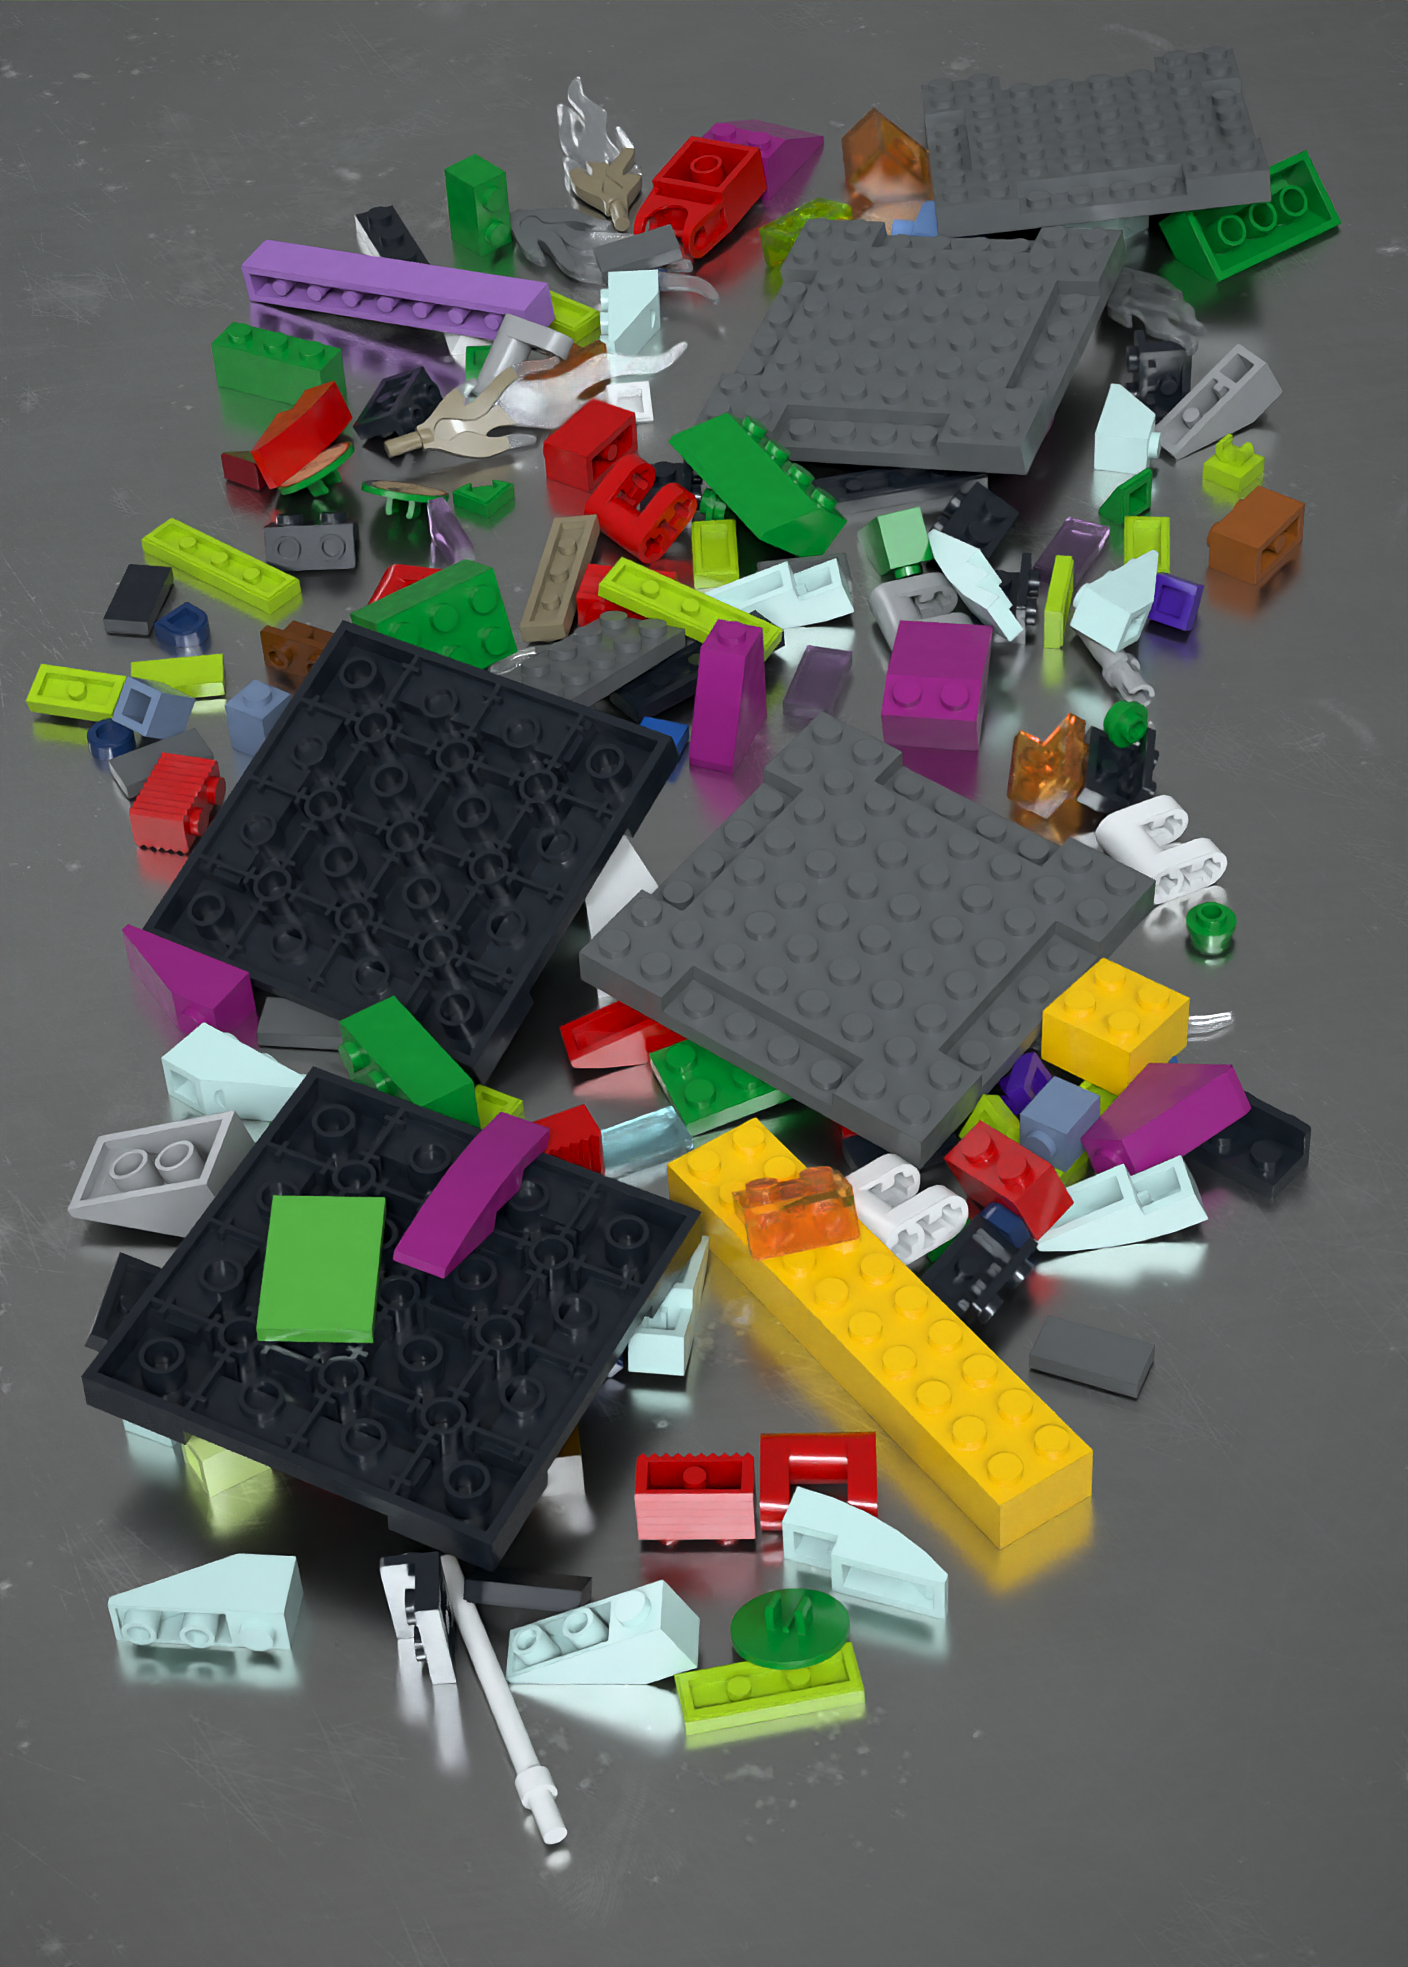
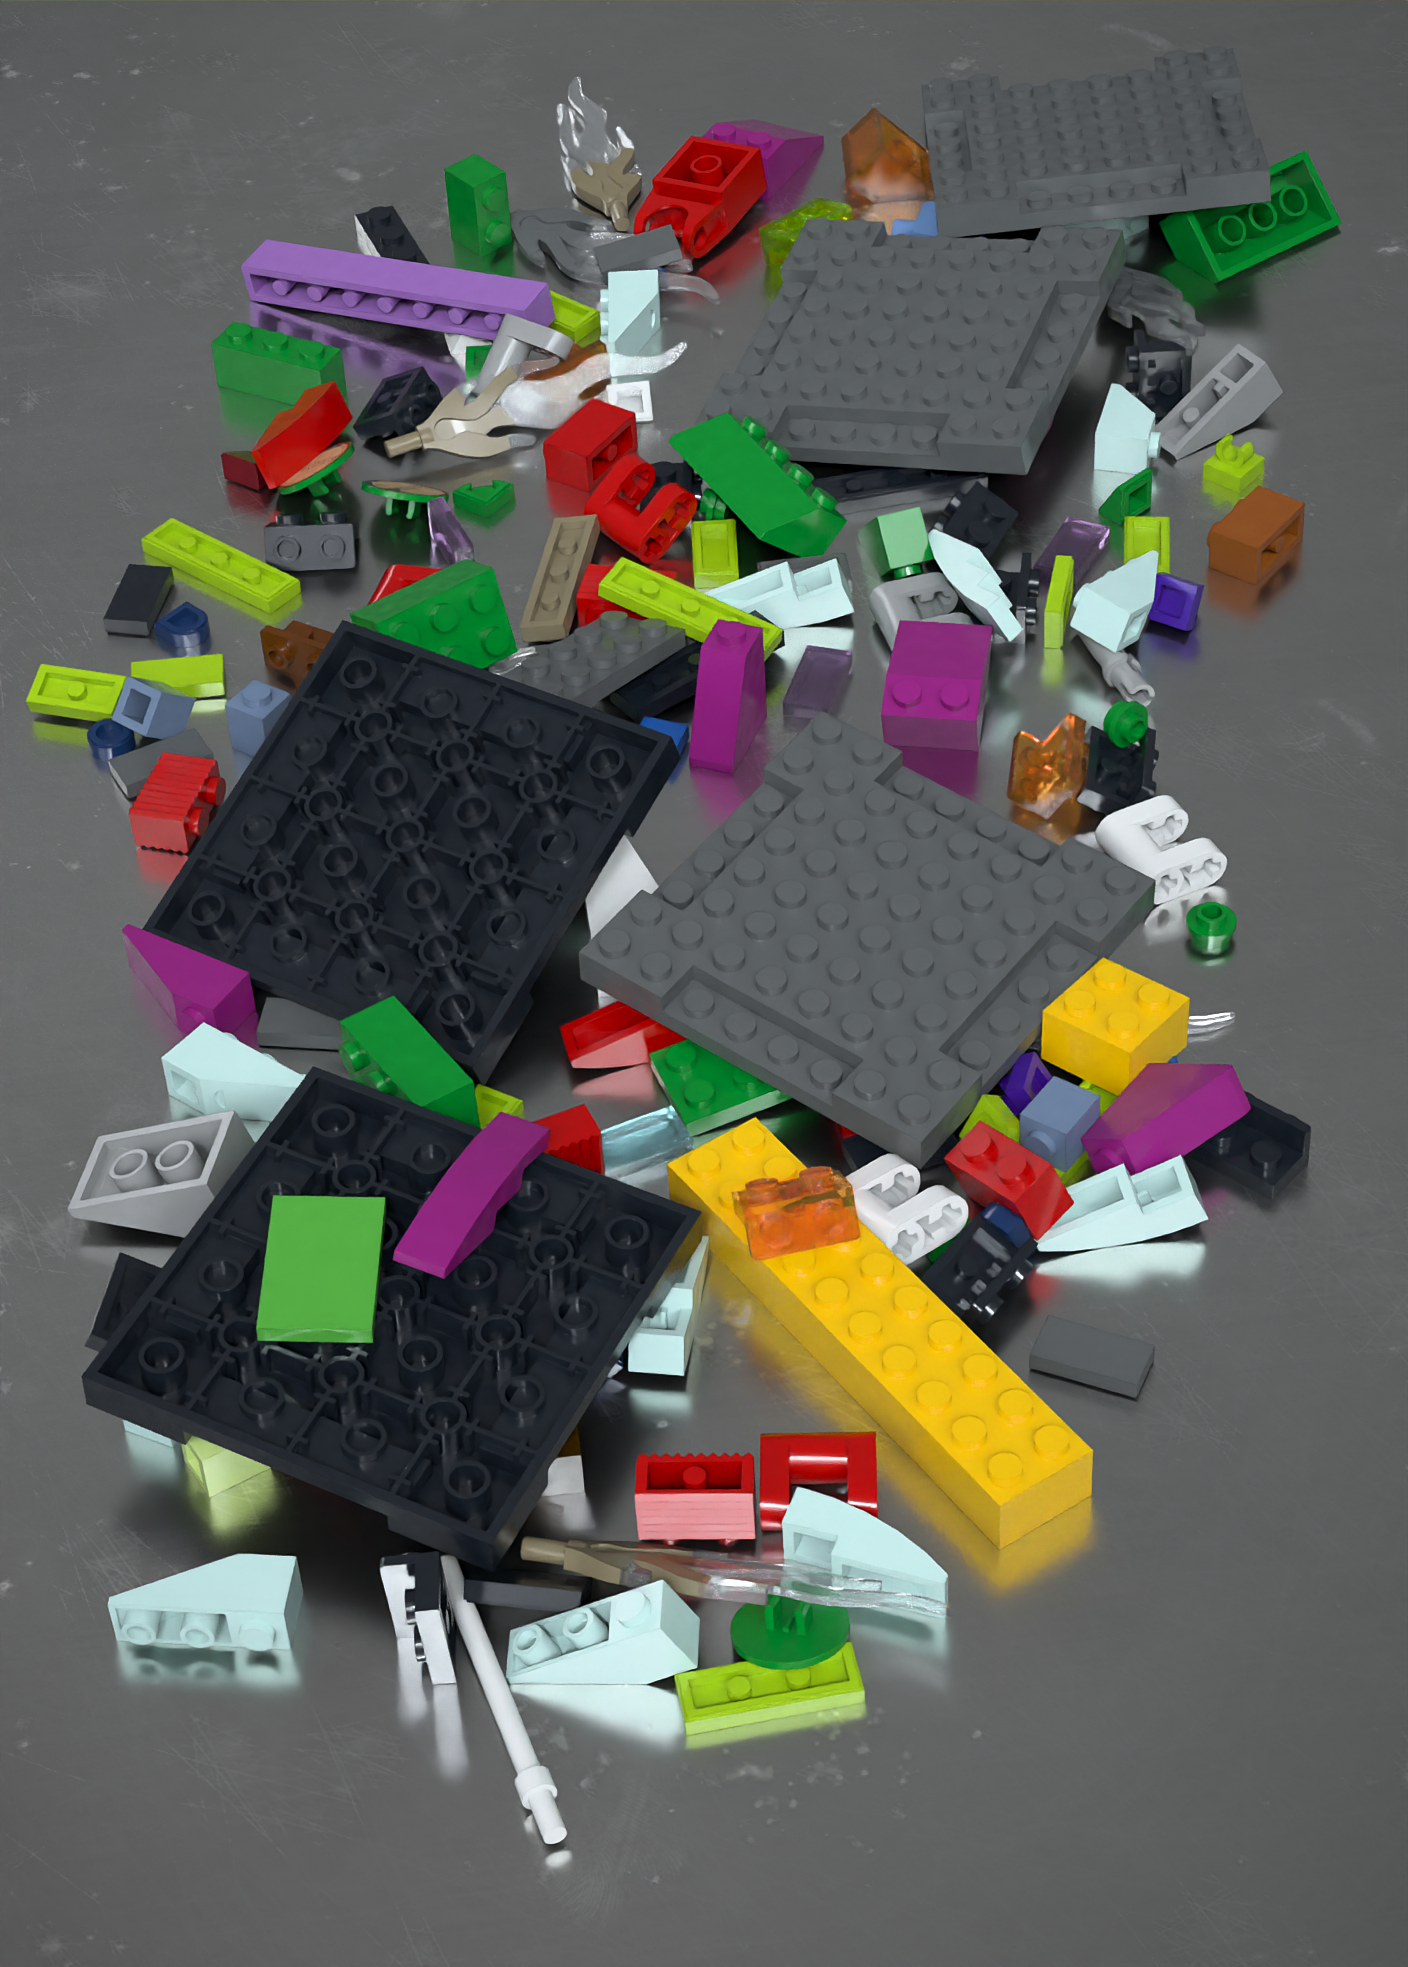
none -> piece [521,1536,953,1617]

